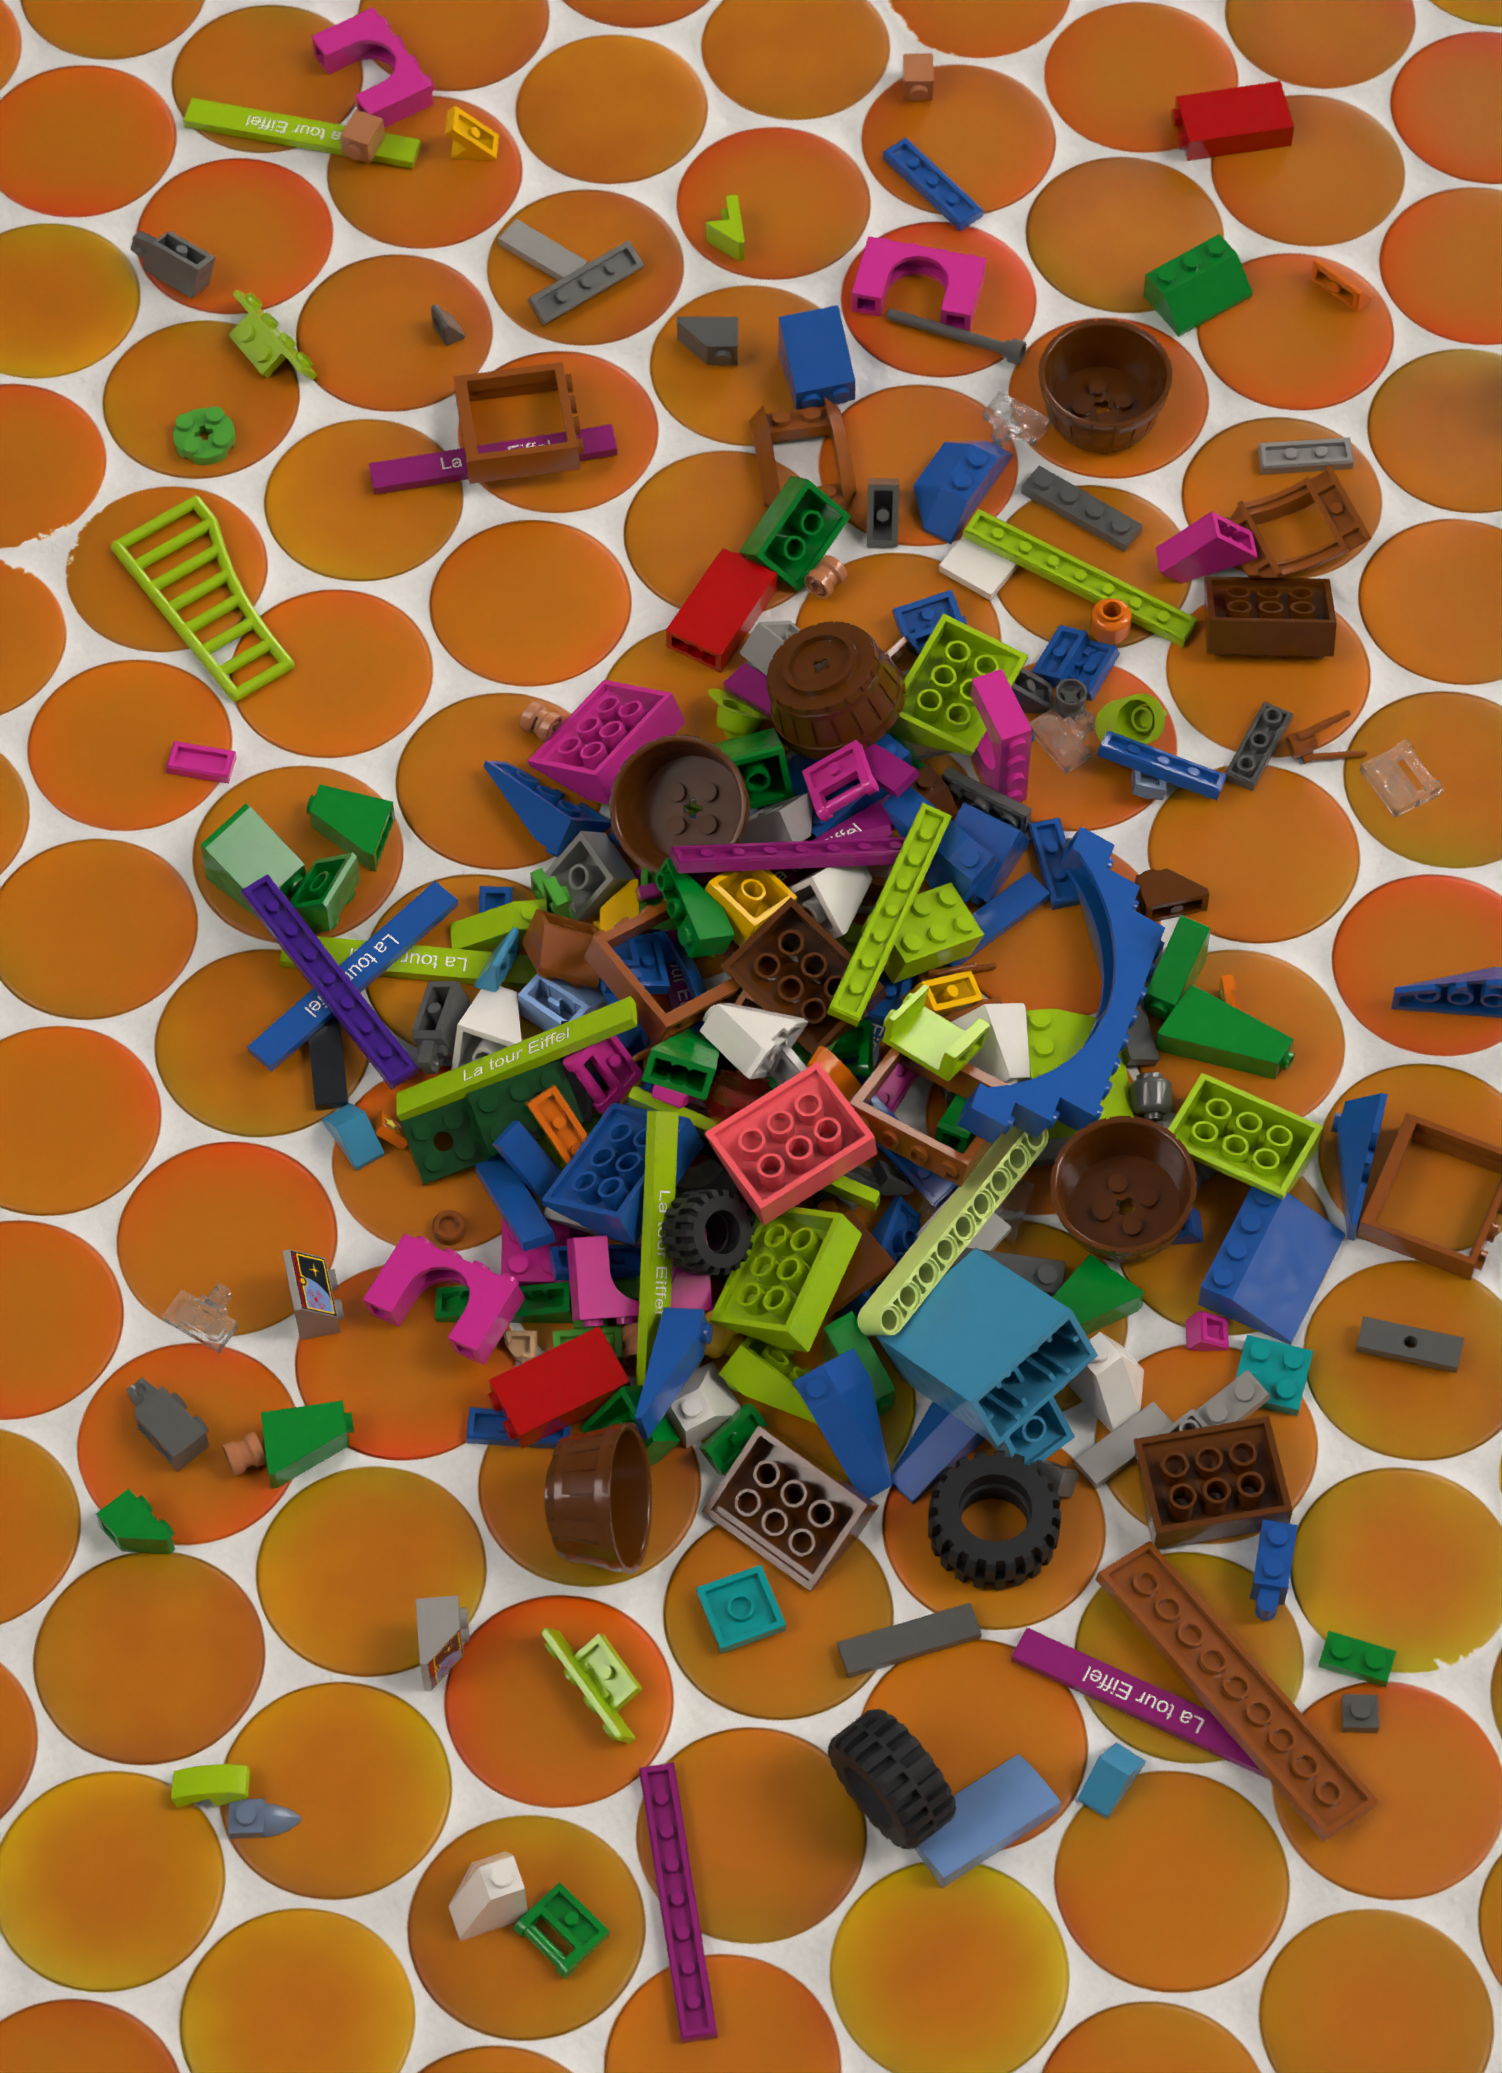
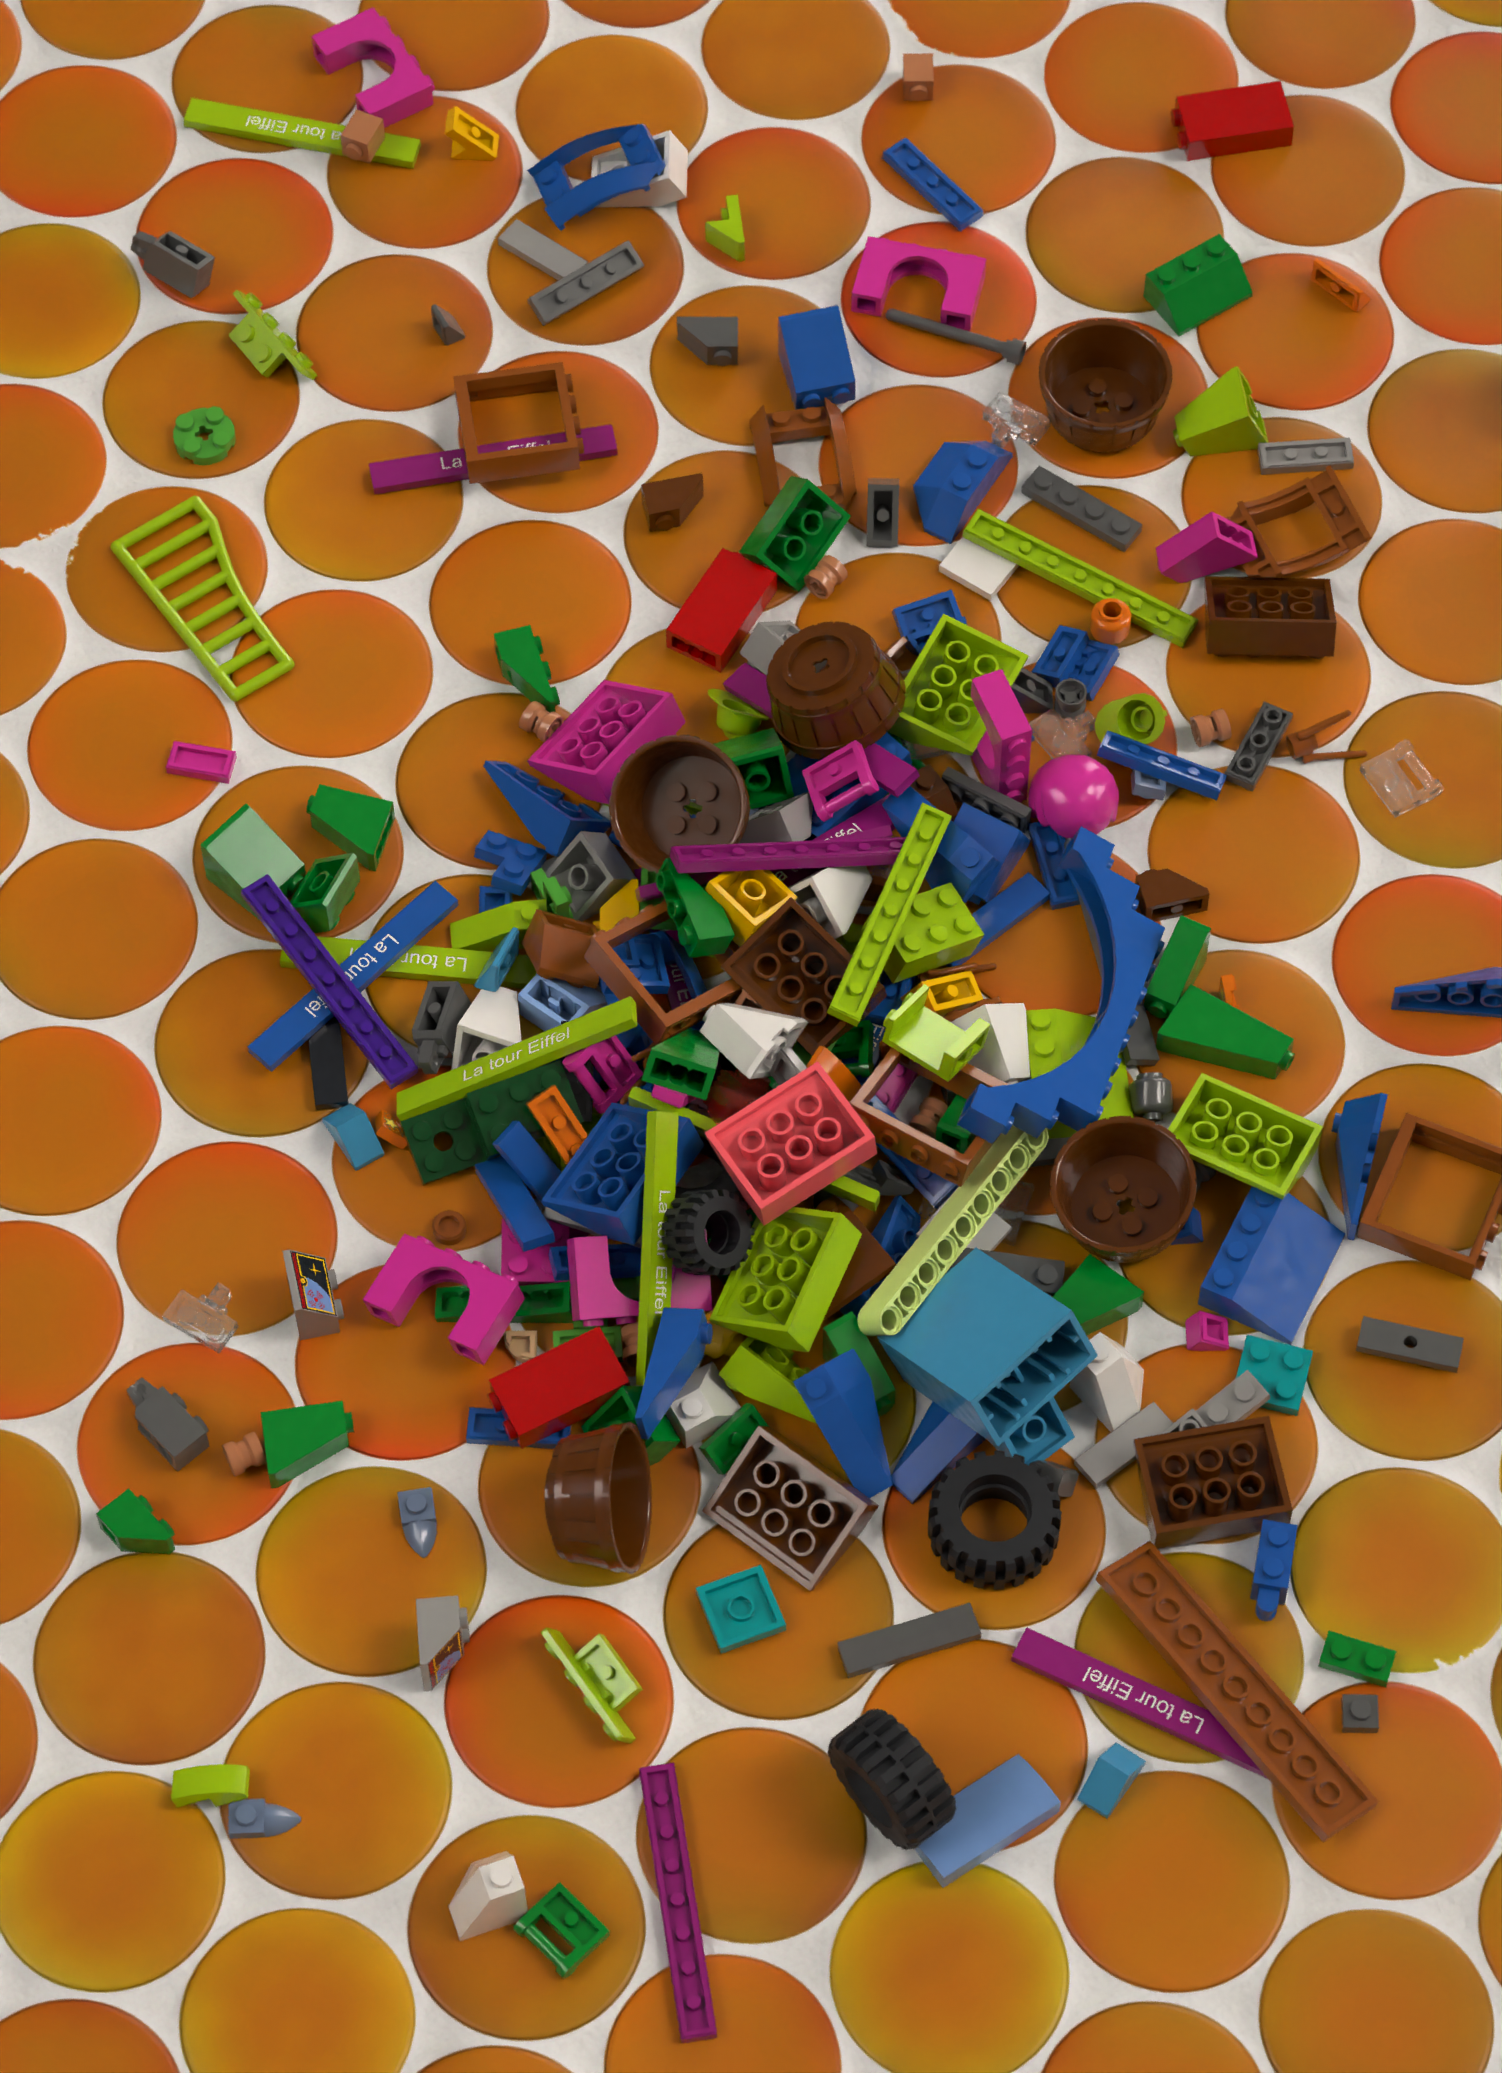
none -> sand blue plate [397,1487,437,1558]
none -> blue plate [474,830,547,896]
none -> green slope [493,625,560,712]
none -> blue wedge [527,123,666,231]
none -> white slope [592,130,688,207]
none -> reddish brown slope [641,473,704,532]
none -> nougat wheel [908,1097,948,1140]
none -> dark pink piece [1028,754,1119,838]
none -> lime slope [1173,366,1268,456]
none -> nougat wheel [1190,708,1232,747]

